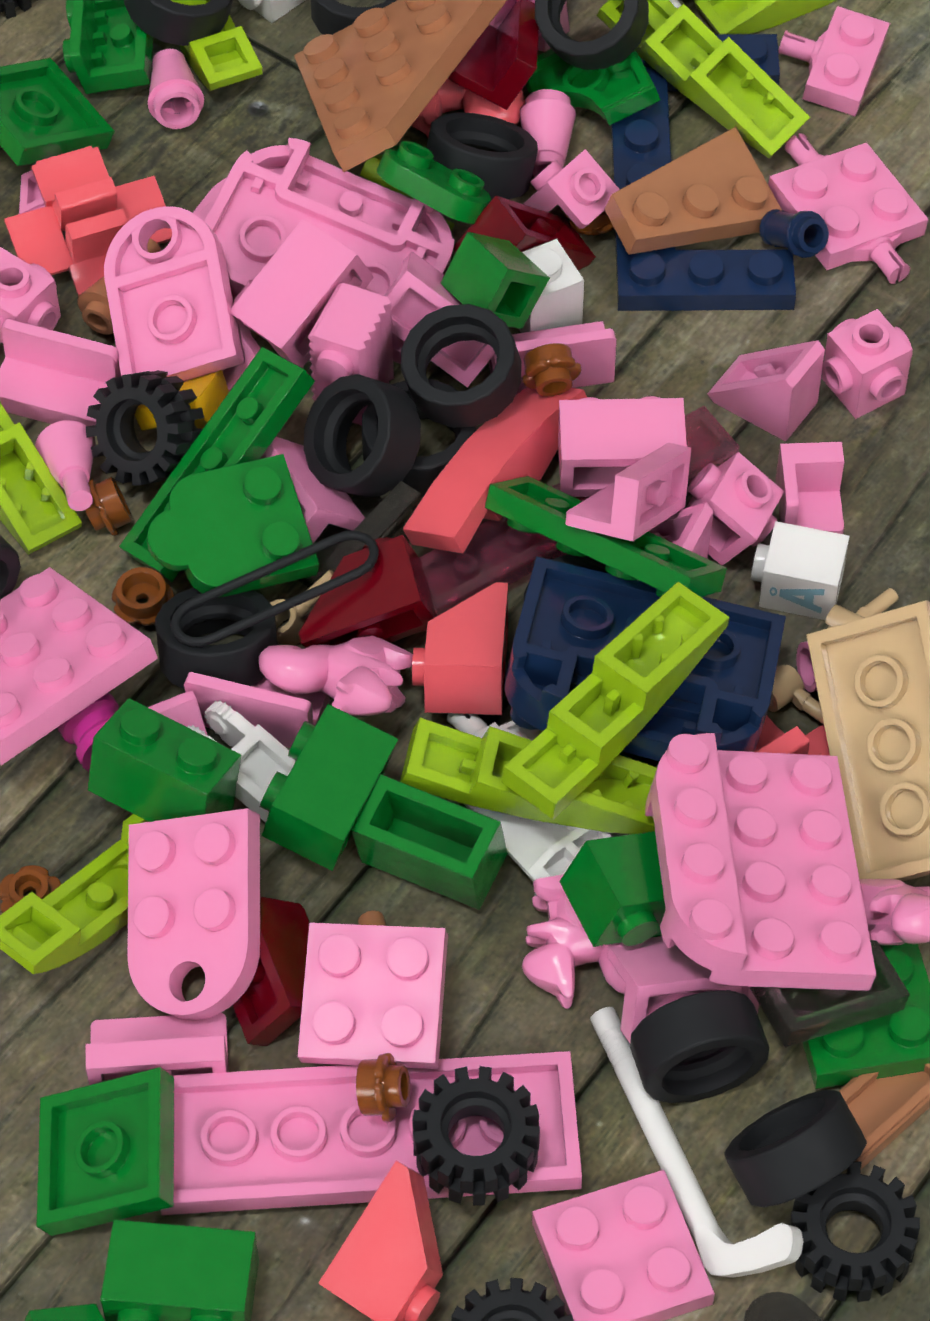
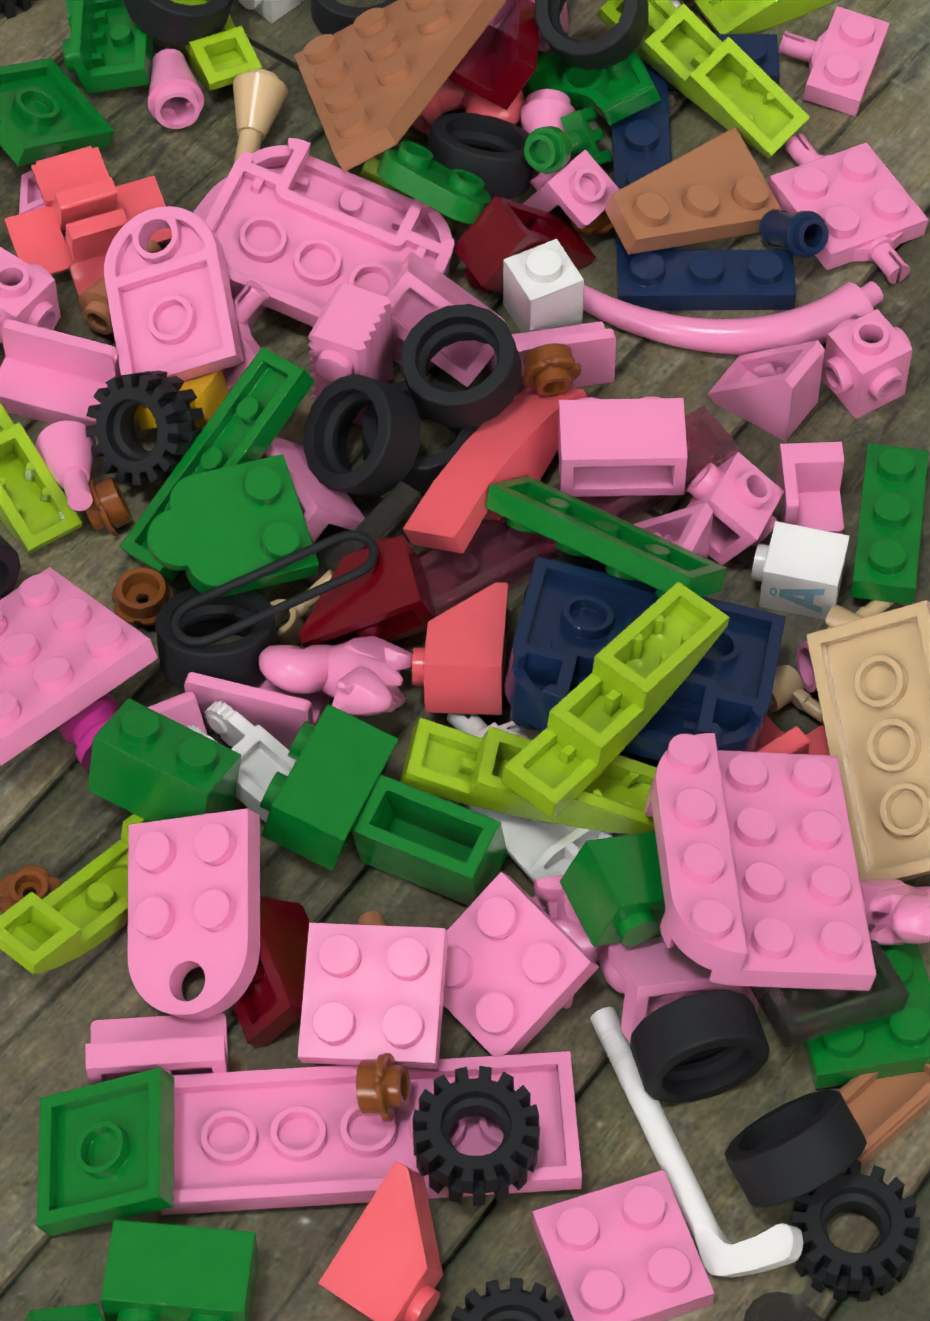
bright pink panel [231,219,374,368] -> none
green brick [440,232,550,329] -> none
bright pink panel [565,442,691,541] -> none
none -> tan cone [233,69,289,165]
none -> bright pink plate [443,872,600,1056]
none -> green hinge [524,106,613,174]
none -> bright pink animal [583,281,884,355]
none -> green plate [850,443,929,605]

